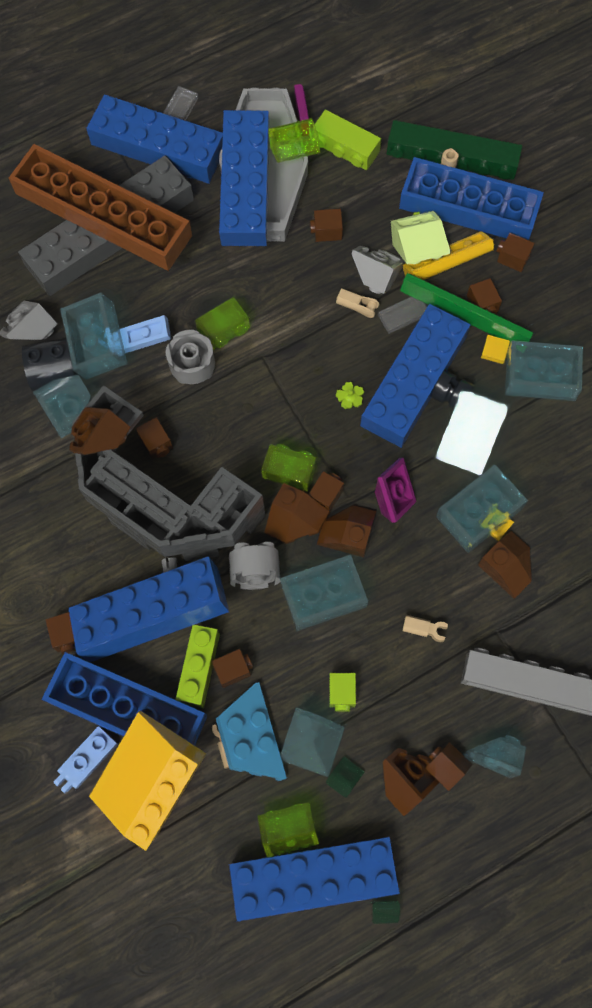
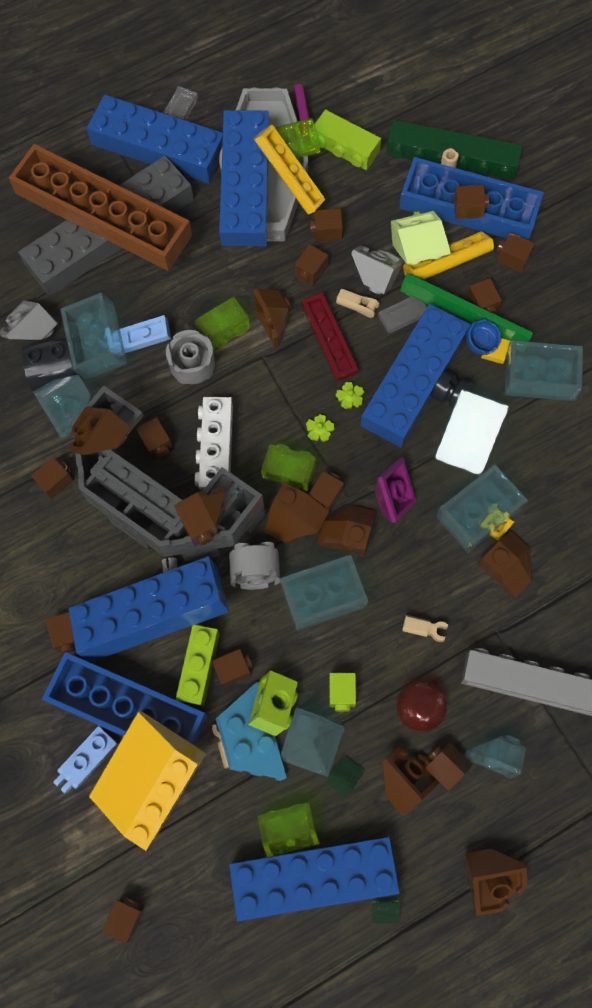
none -> reddish brown brick [31,457,73,500]
none -> reddish brown brick [101,896,144,944]
none -> reddish brown slope [174,488,228,546]
none -> white brick [195,397,233,492]
none -> lime brick [248,670,298,736]
none -> reddish brown slope [252,288,291,349]
none -> yellow brick [254,124,325,214]
none -> reddish brown brick [294,244,328,286]
none -> dark red gear [301,293,358,382]
none -> lime plant [306,414,334,442]
none -> clear red cylinder [396,681,447,733]
none -> reddish brown brick [453,185,489,219]
none -> reddish brown slope [465,849,528,917]
none -> blue hair [466,319,501,355]

